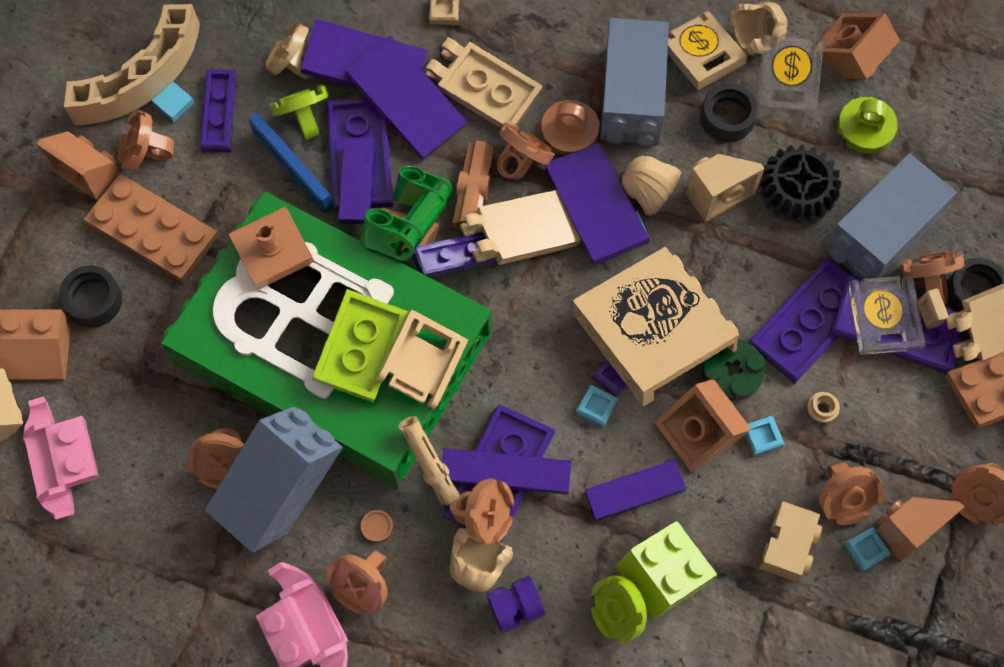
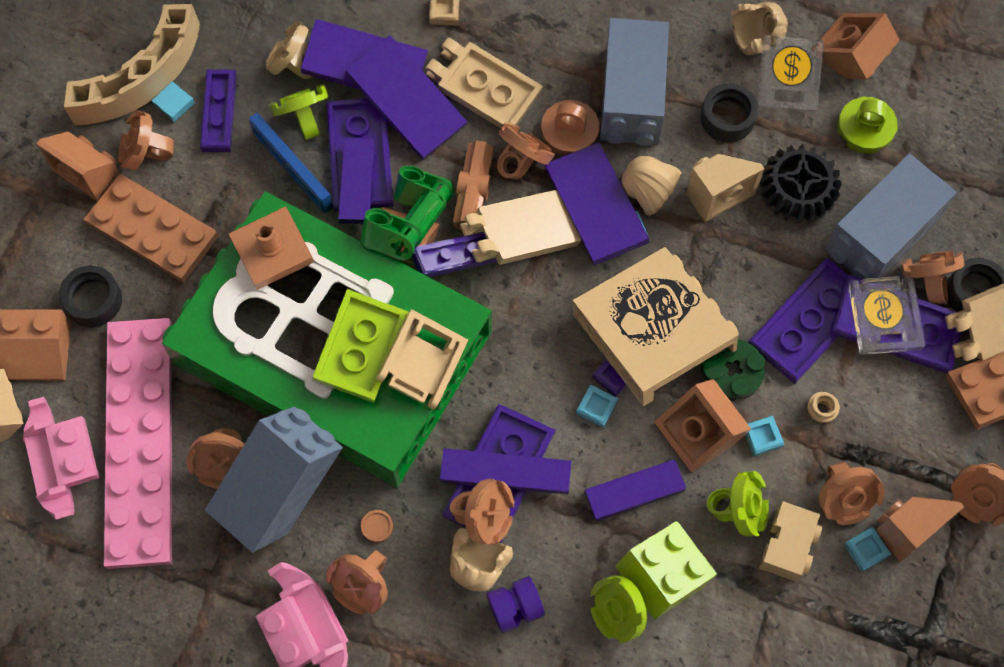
tan pin [398,416,459,505] -> none
tan container [668,11,747,90] -> none
tan tile [917,289,949,329] -> none
none -> bright pink plate [104,318,172,569]
none -> lime tile [707,471,769,537]

